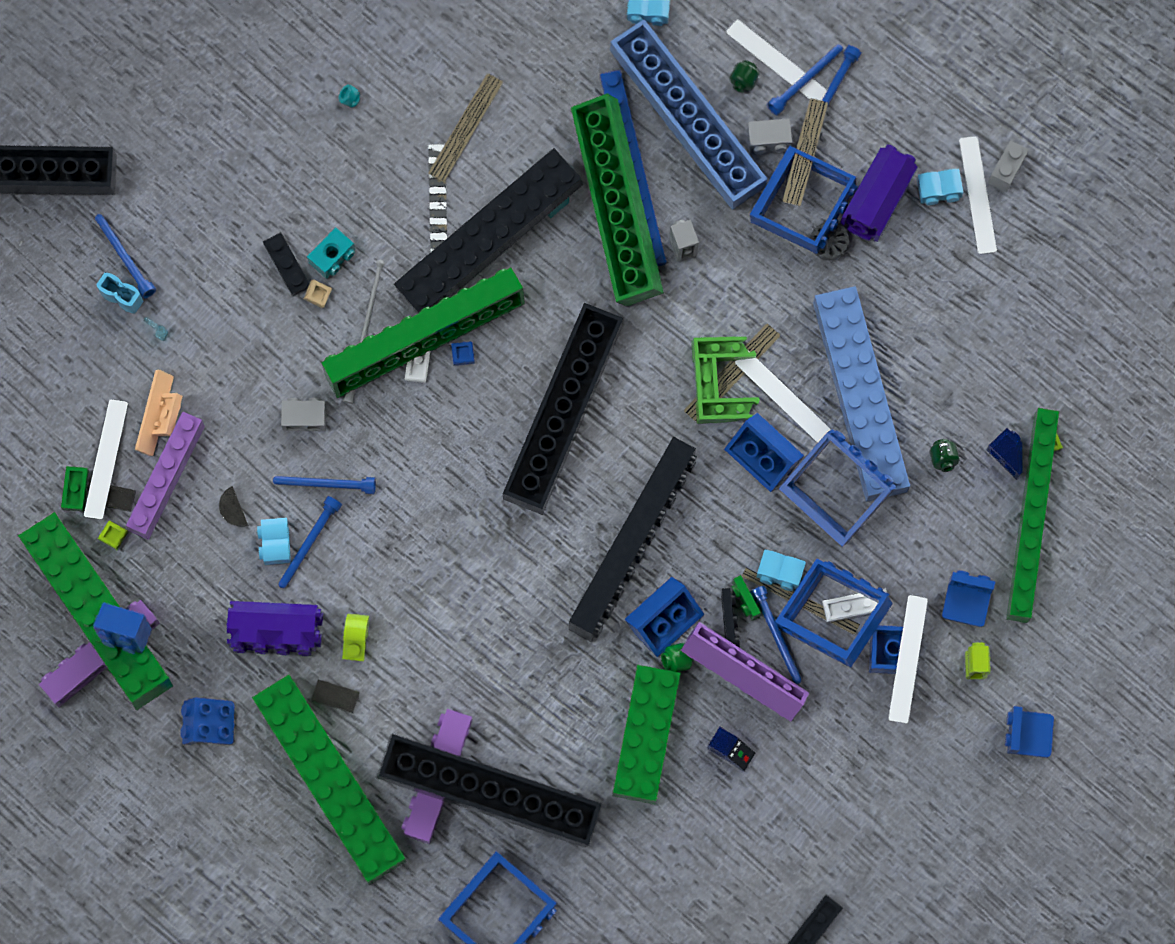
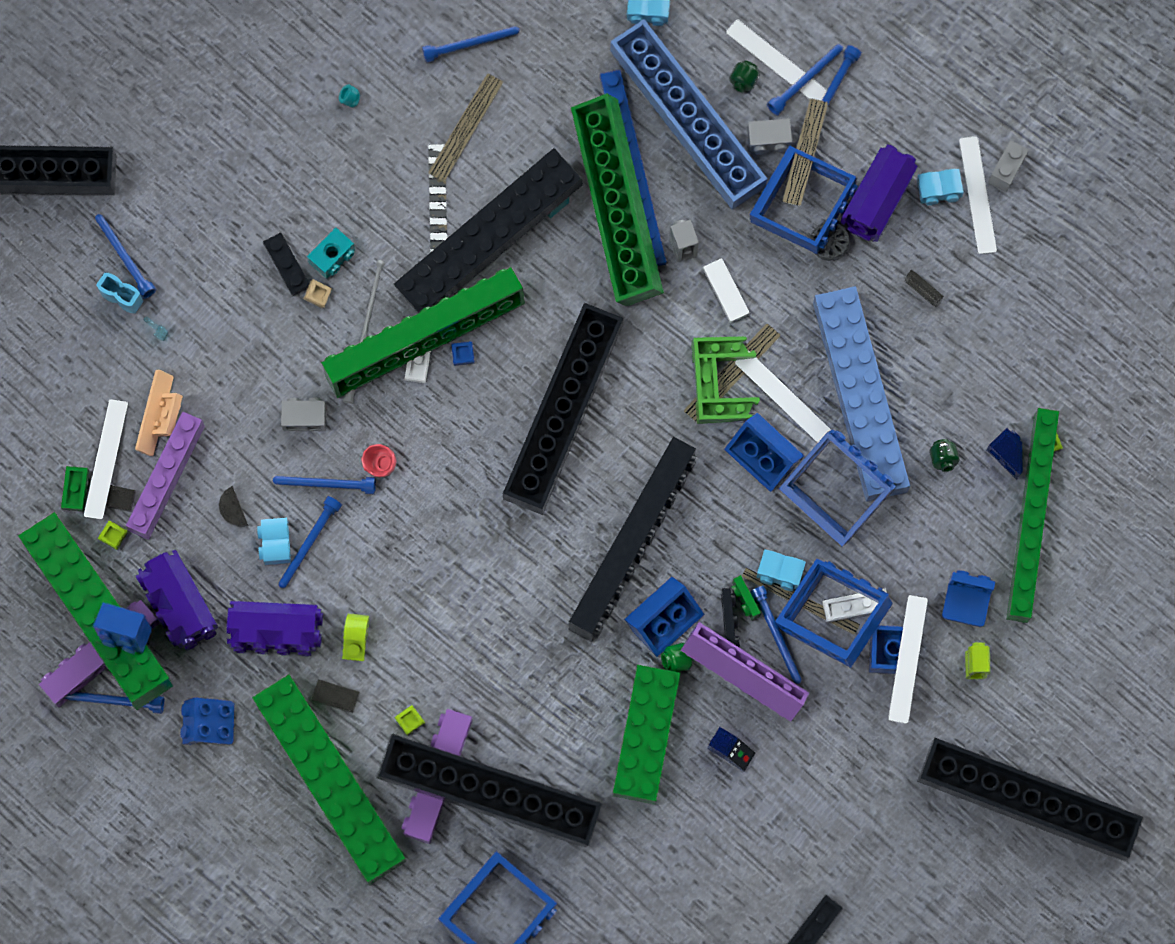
blue bracket [1005,706,1054,758] -> none
none -> blue piece [63,692,165,714]
none -> dark purple brick [136,550,218,651]
none -> coral hair [361,444,397,478]
none -> lime tile [394,705,425,736]
none -> blue piece [422,26,519,63]
none -> white tile [703,258,750,323]
none -> clear smoke tile [905,269,944,308]
none -> black brick [917,737,1143,861]

